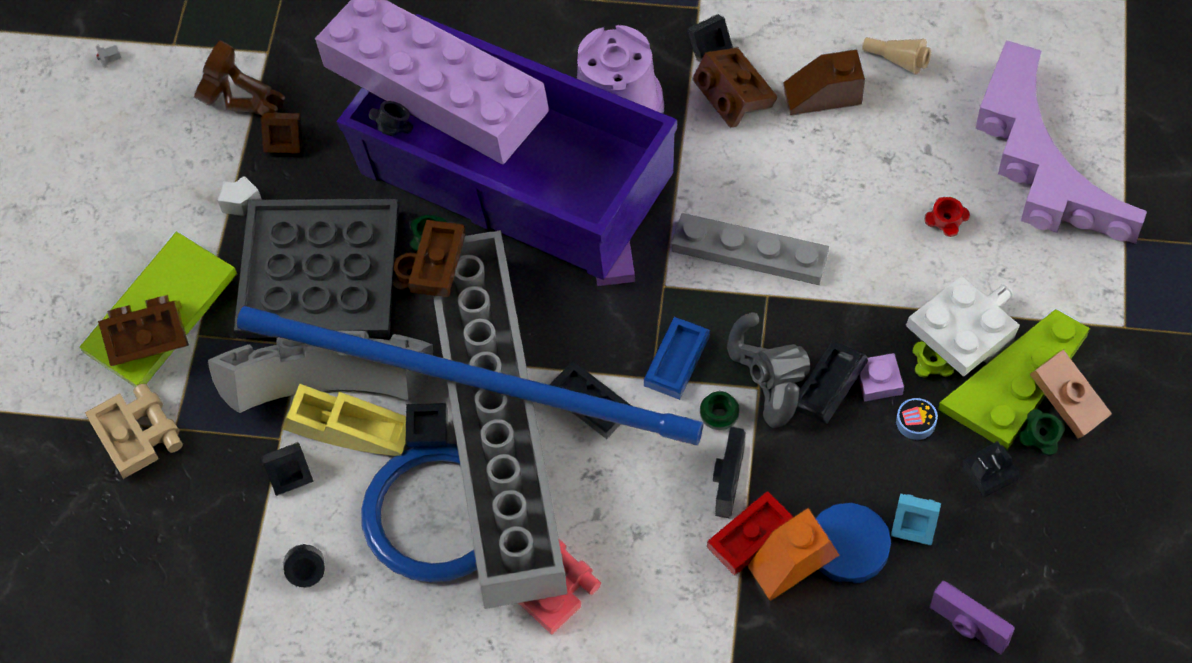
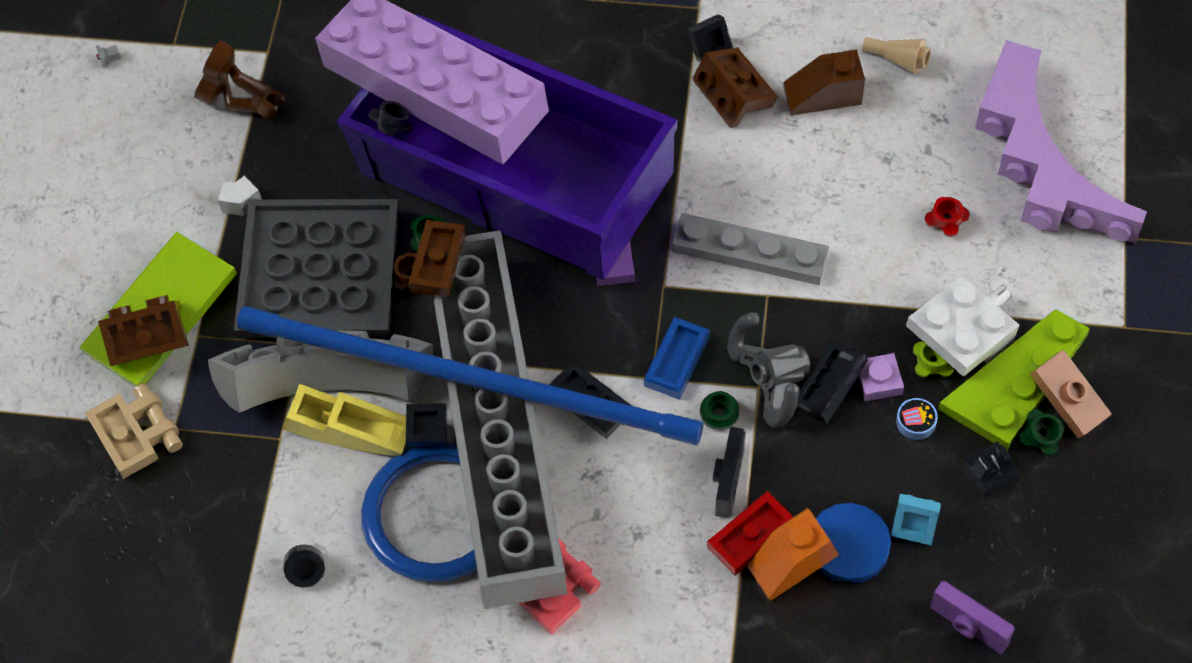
reddish brown tile [261,112,303,153] -> none
black tile [261,442,314,496] -> none
lavender piece [577,25,664,114] -> none

